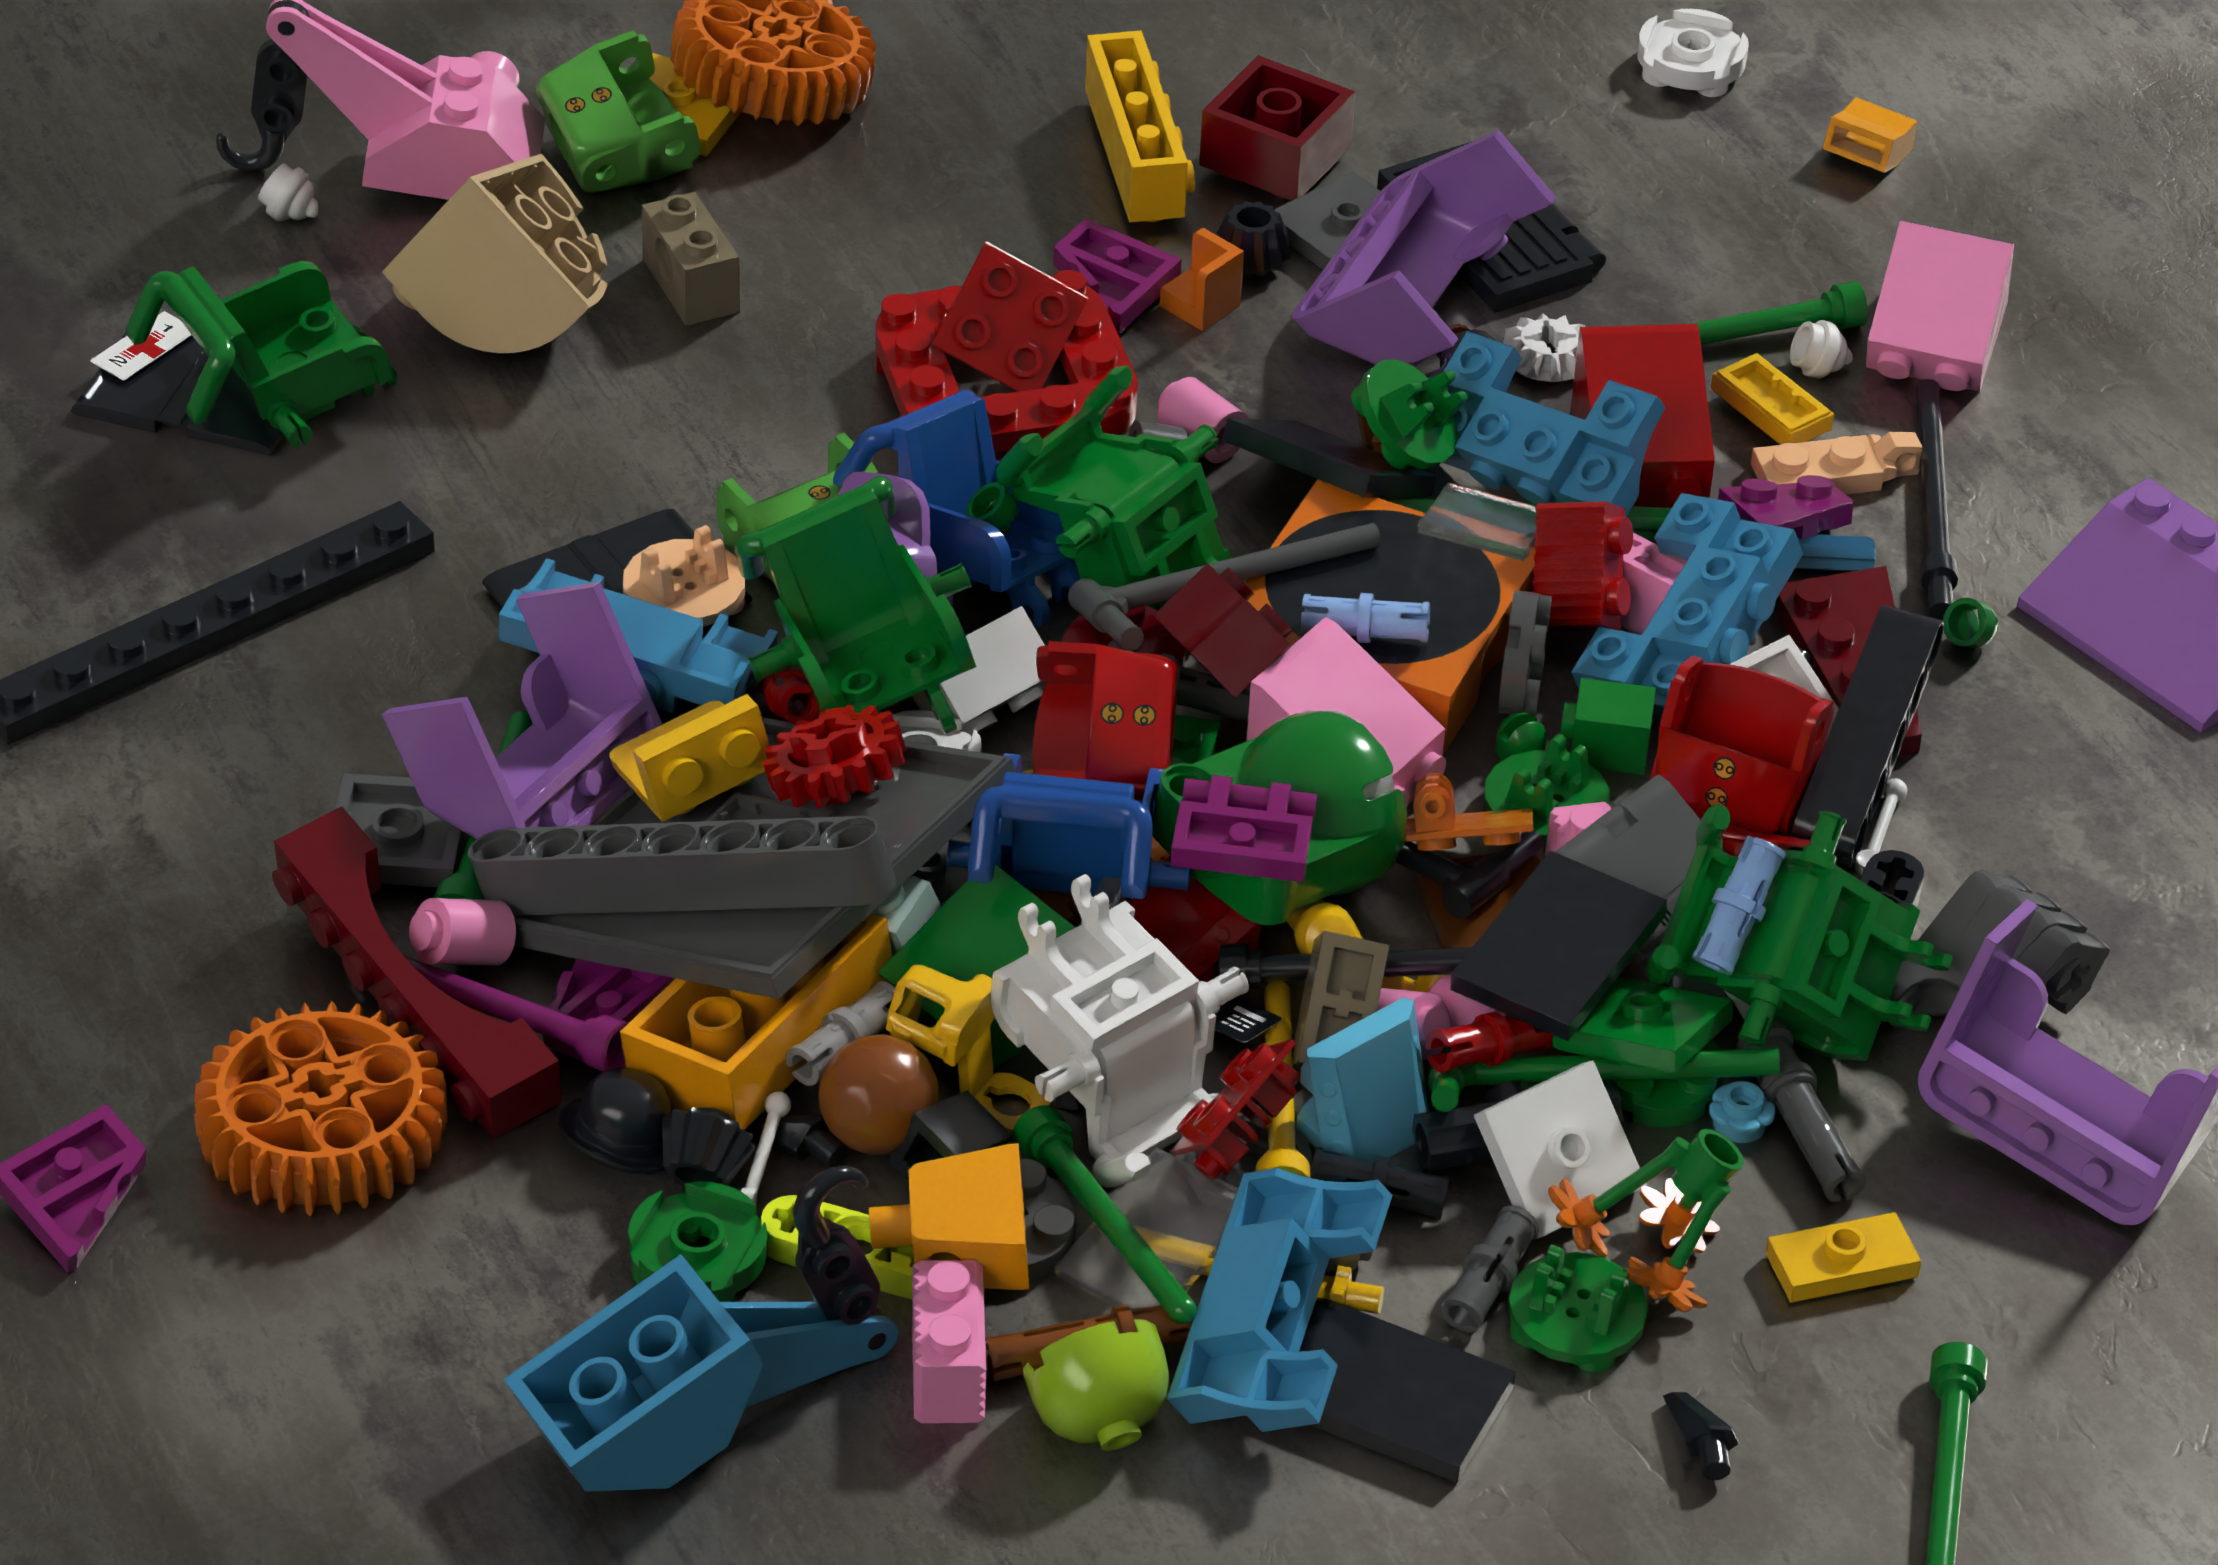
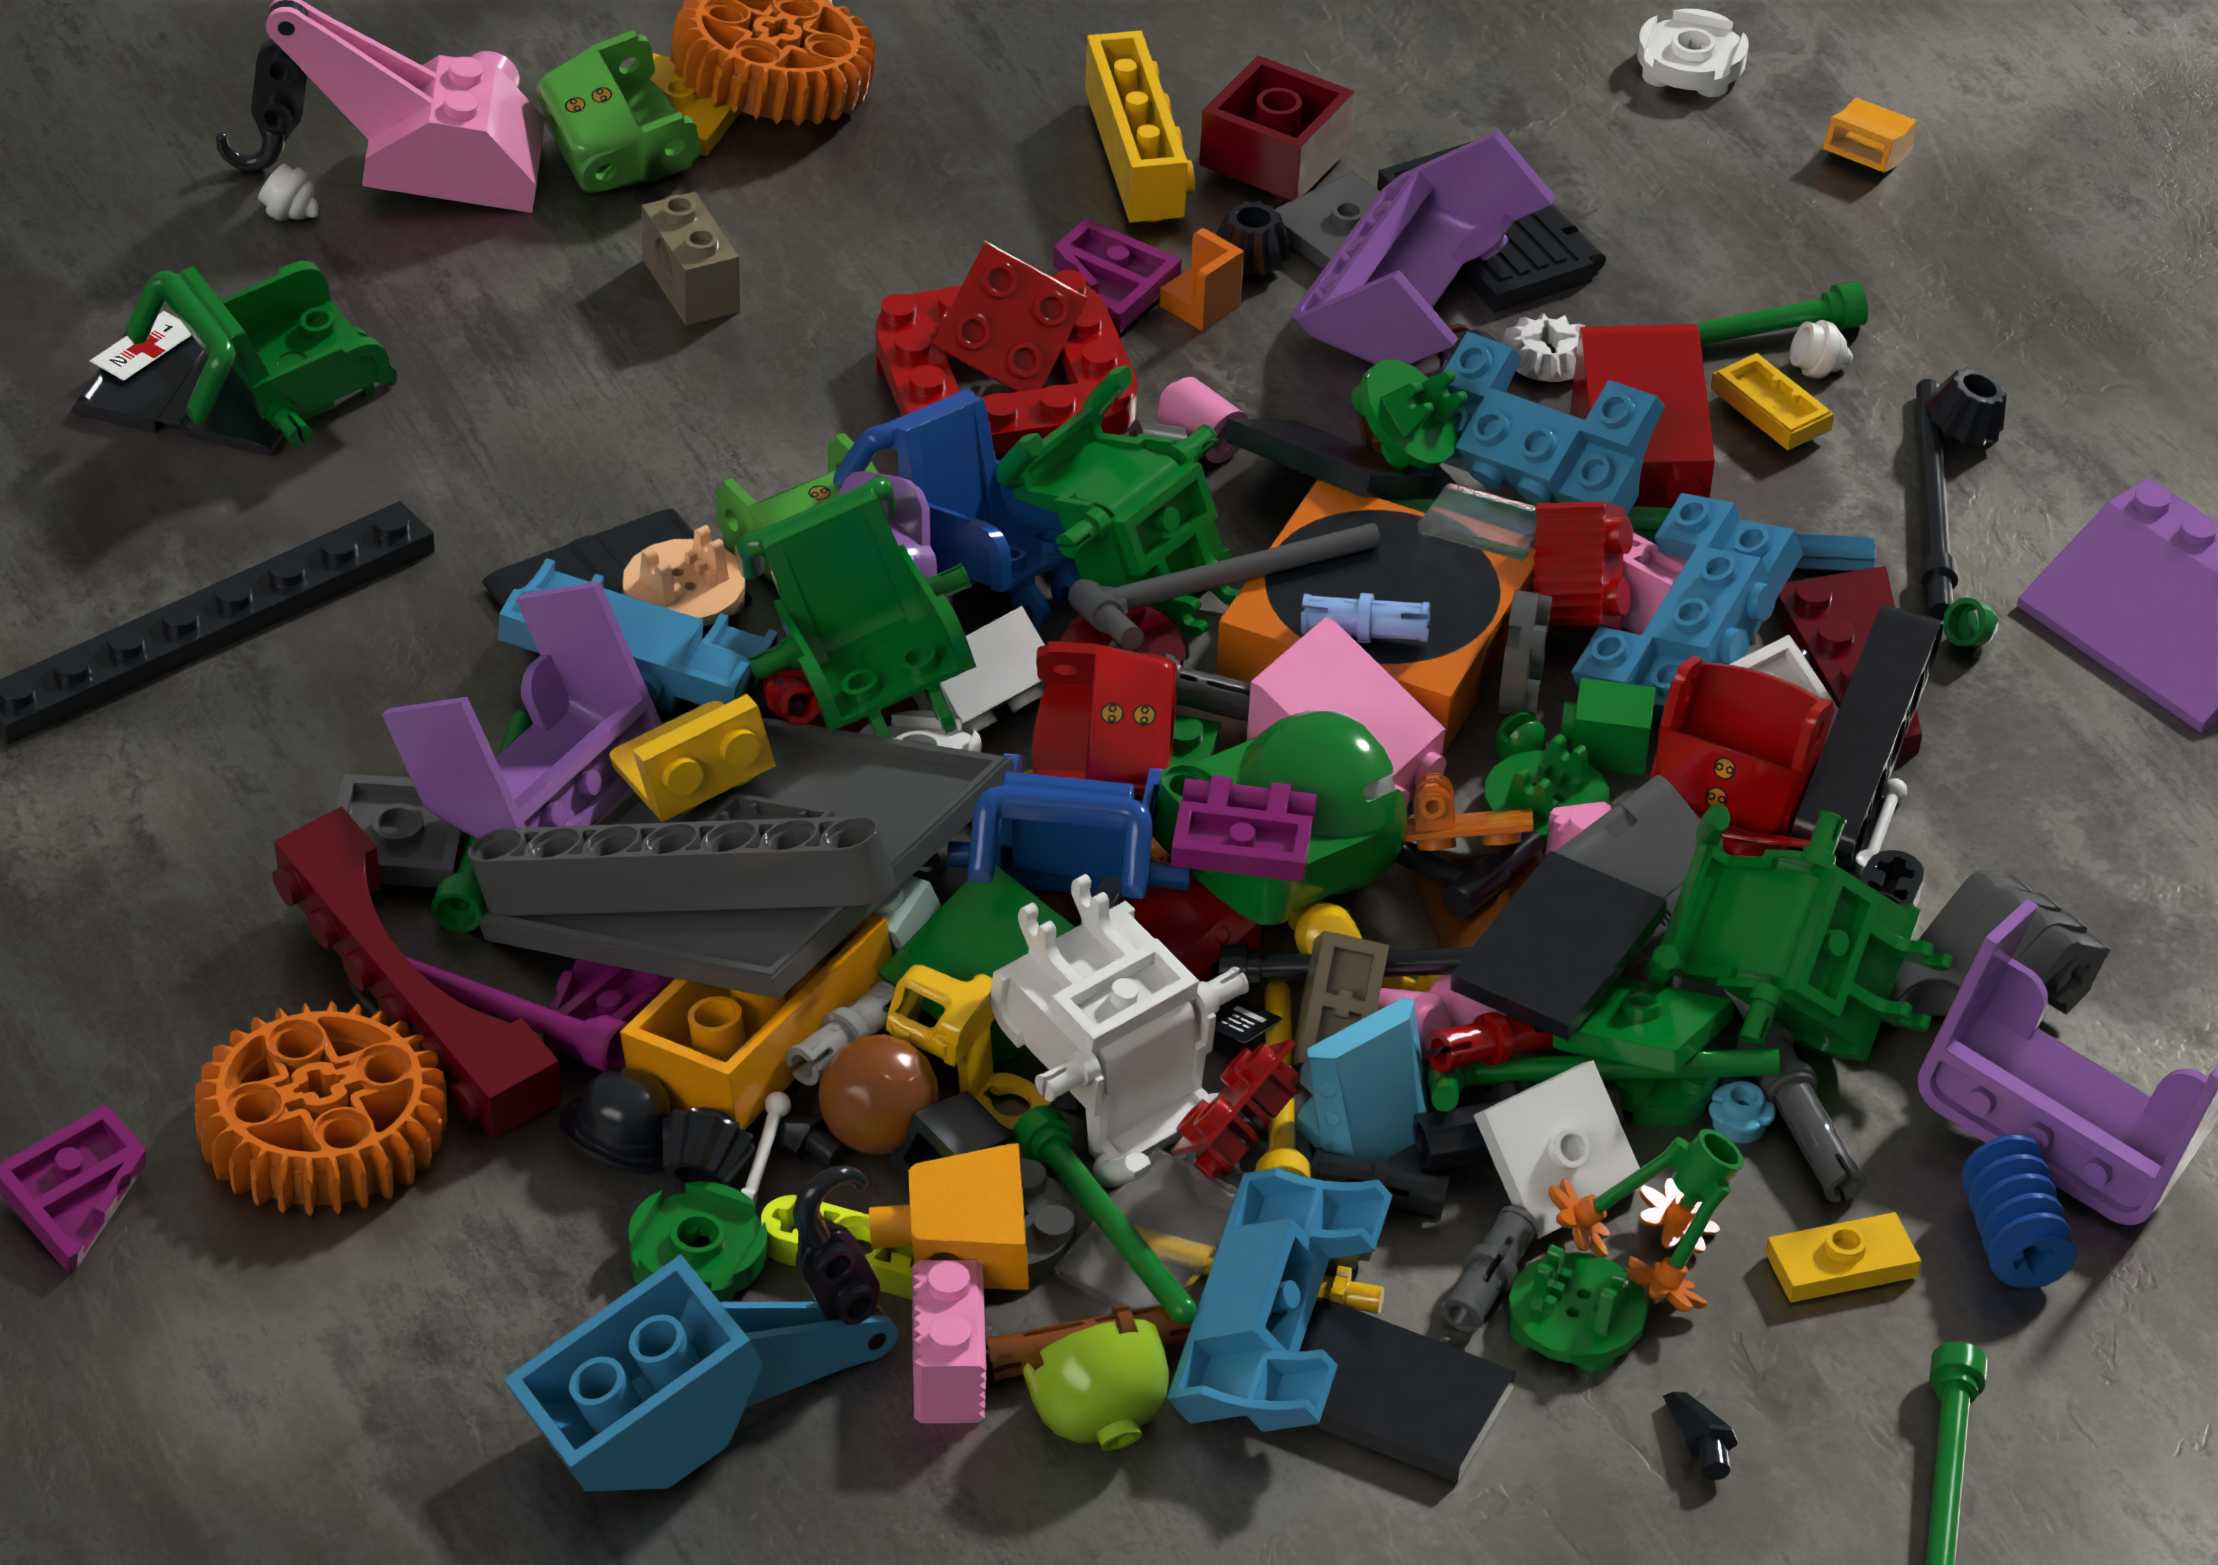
tan brick [382,154,607,353] -> none
bright pink brick [409,898,516,966] -> none
red gear [763,705,907,808] -> none
green hinge [965,482,1020,535] -> none
dark red brick [1153,563,1293,699] -> none
light blue pin [1692,836,1786,975] -> none
magenta wing [1718,475,1854,539] -> none
light nougat hinge [1751,432,1923,495] -> none
bright pink slope [1866,221,2014,392] -> none
none -> black piece [1924,367,2007,447]
none -> blue piece [1961,1135,2077,1289]

